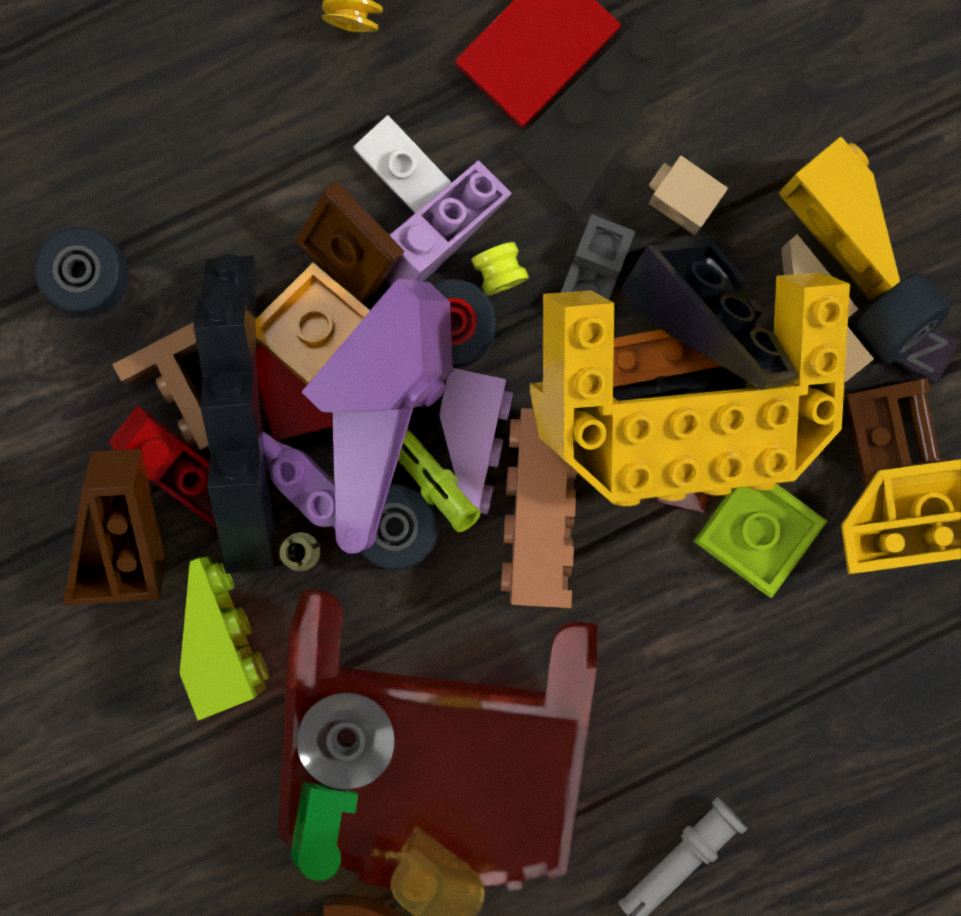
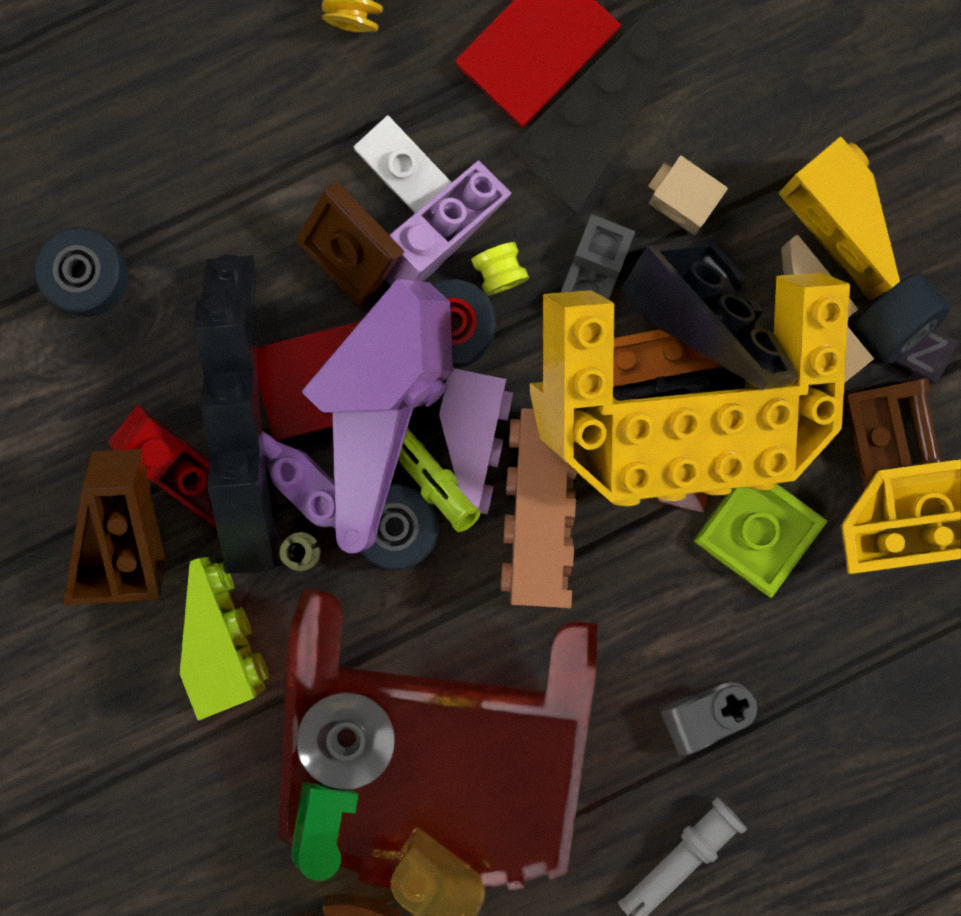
medium nougat bracket [112,322,210,452] -> none
light orange tile [255,263,370,385] -> none
none -> dark grey piece [659,681,757,756]

